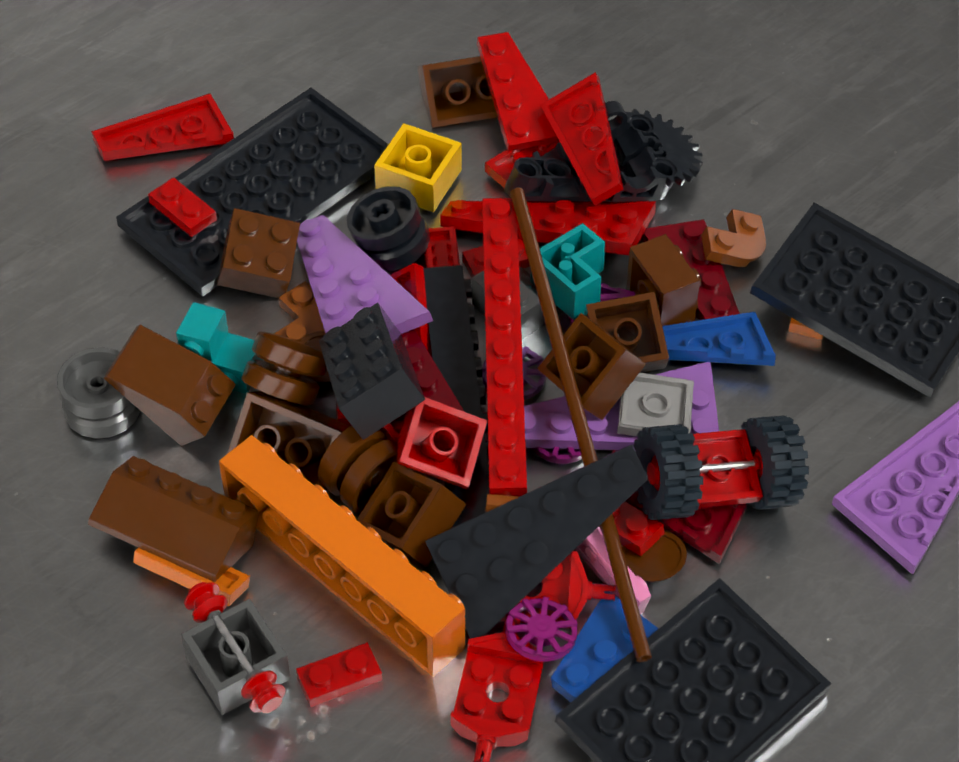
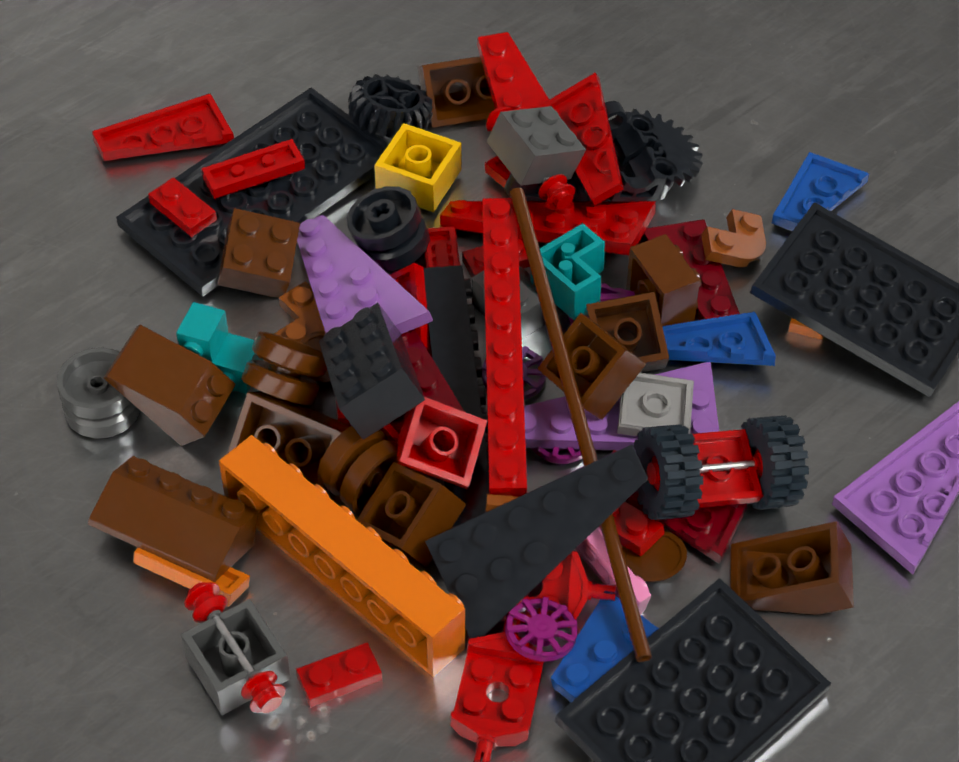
none -> red plate [201,139,305,199]
none -> black gear [348,74,433,139]
none -> dark grey brick [486,106,586,210]
none -> reddish brown slope [731,521,854,615]
none -> blue wing [771,152,869,231]

